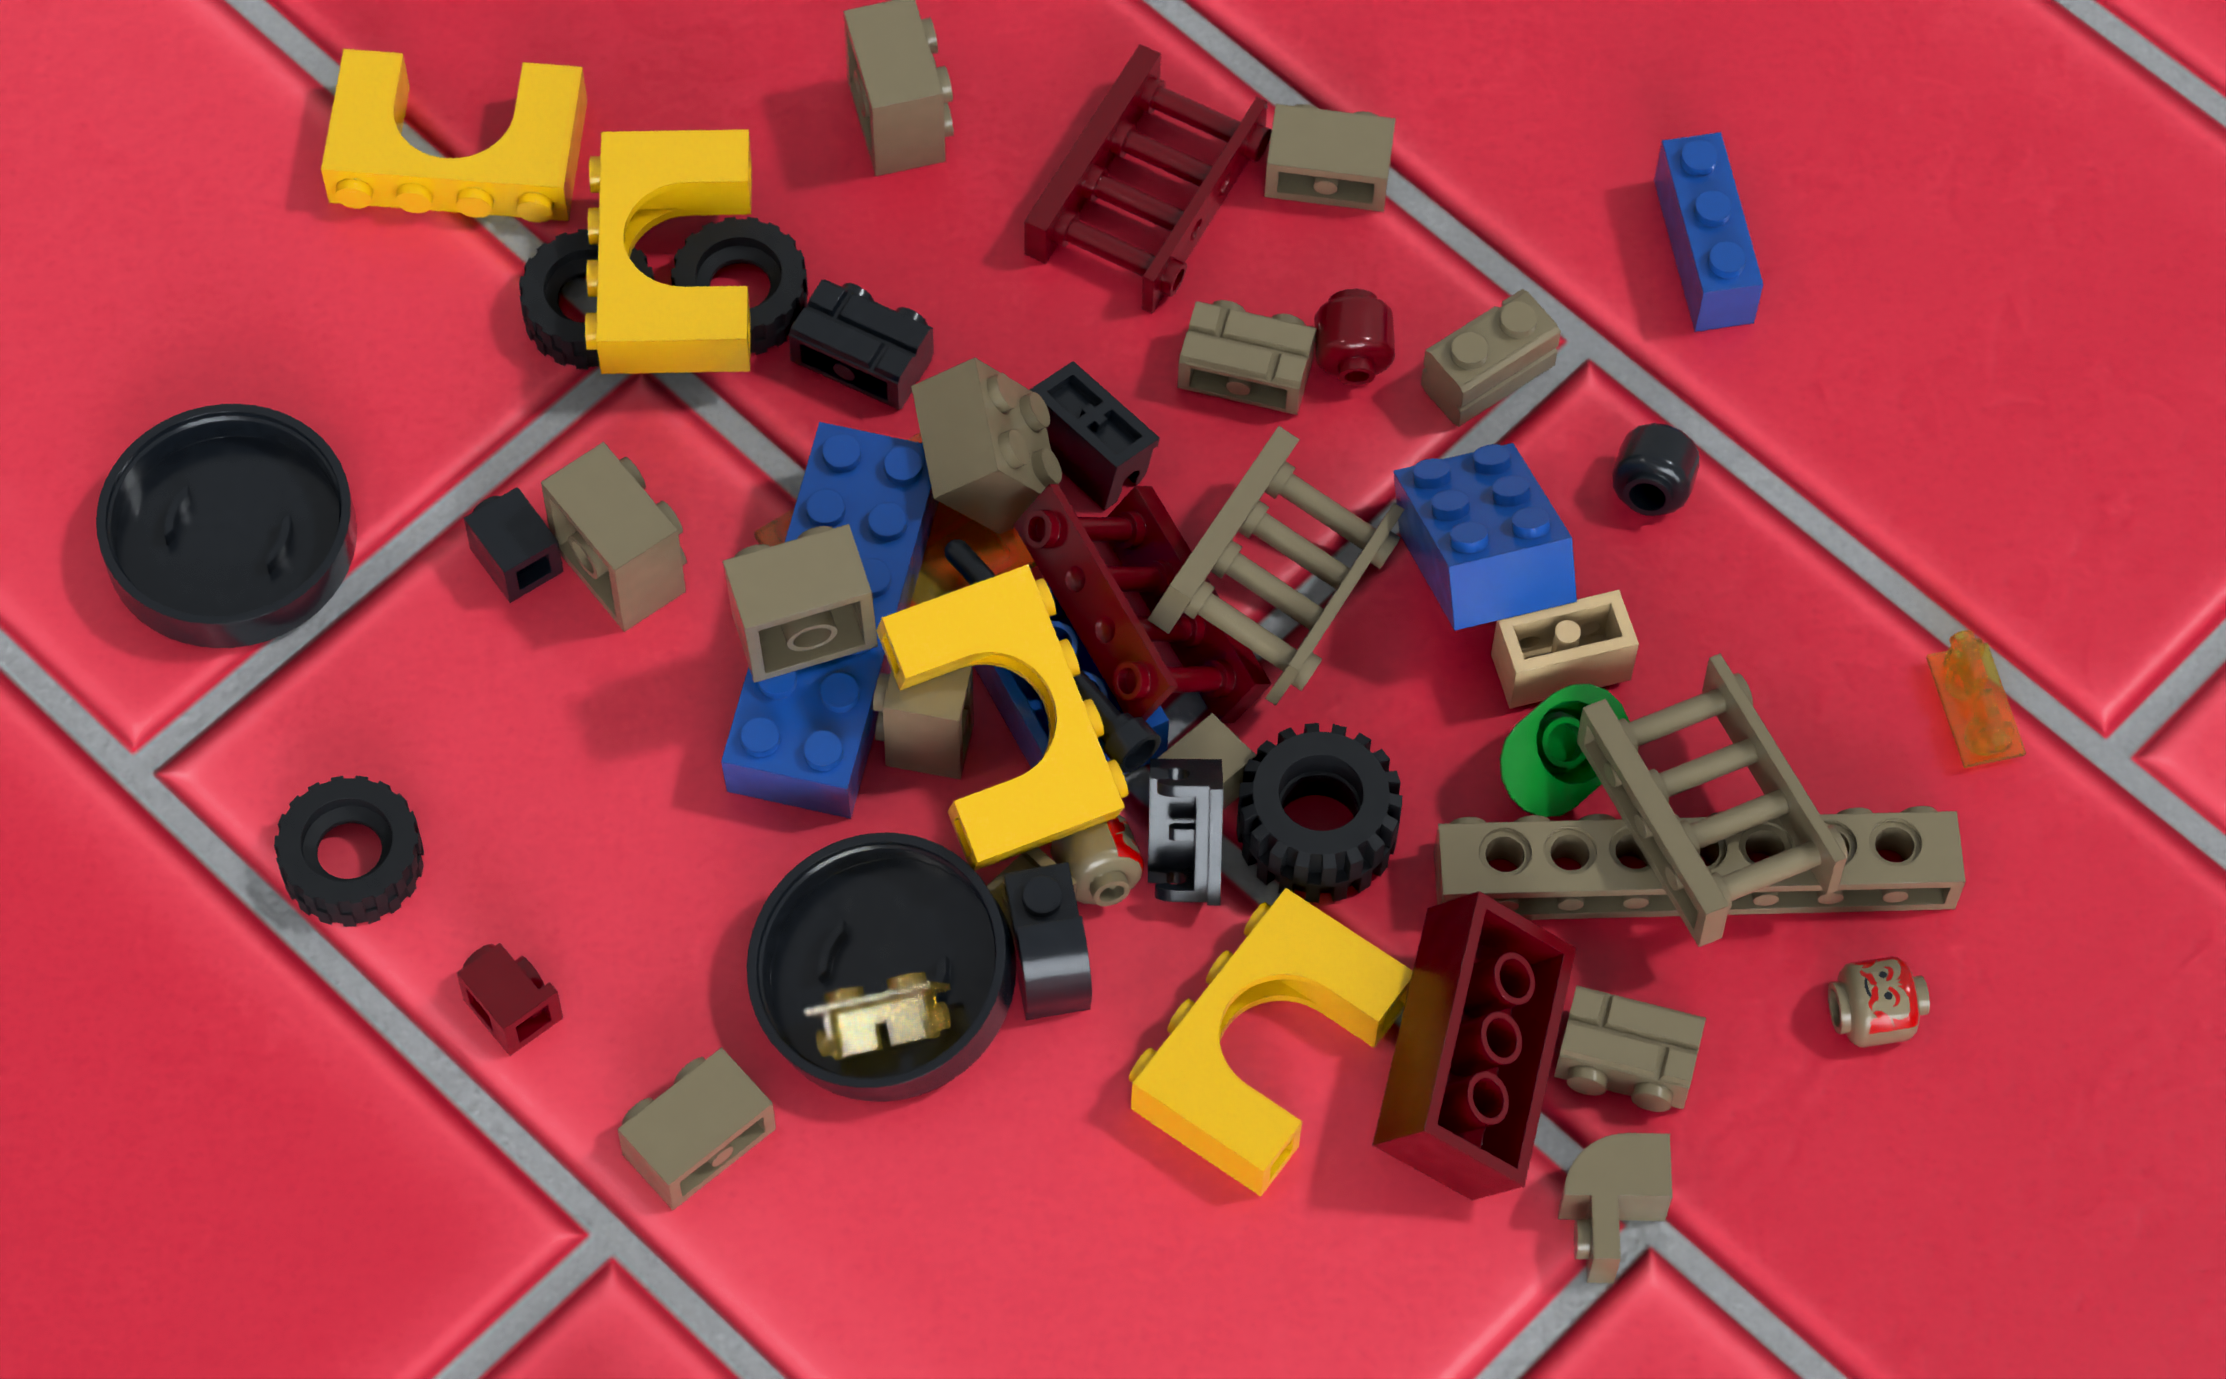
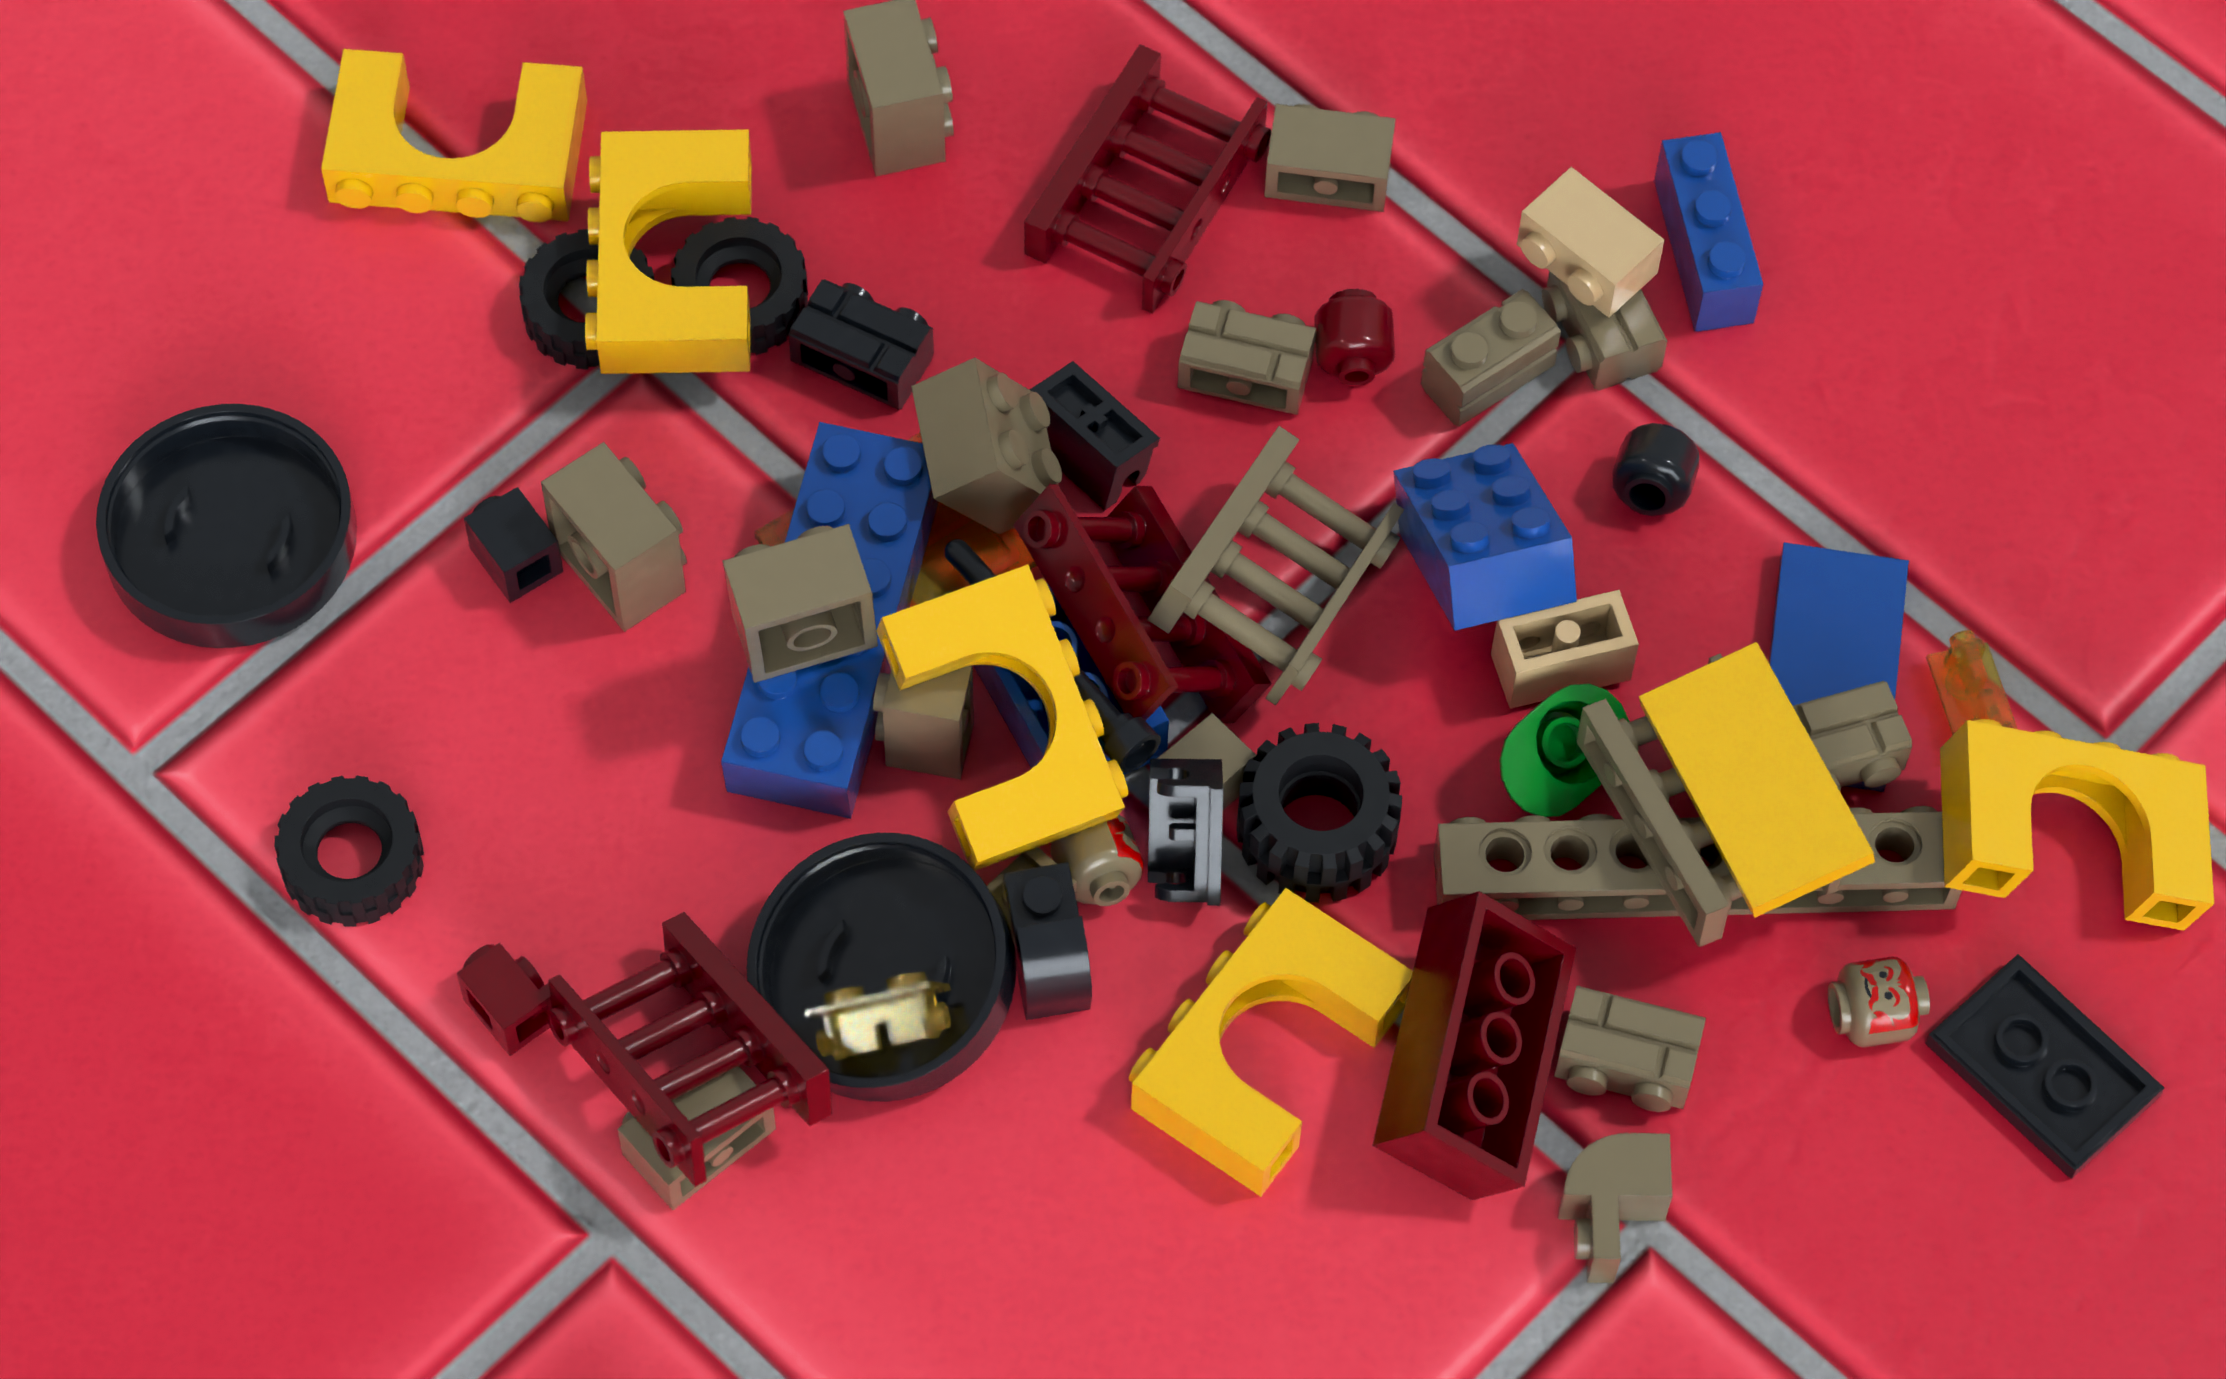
none -> dark red fence [547,912,832,1187]
none -> tan brick [1517,167,1664,318]
none -> dark tan brick [1542,271,1667,391]
none -> yellow tile [1639,642,1875,918]
none -> blue tile [1769,542,1909,792]
none -> dark tan brick [1793,681,1913,791]
none -> black tile [1925,954,2164,1179]
none -> yellow arch [1940,719,2214,931]

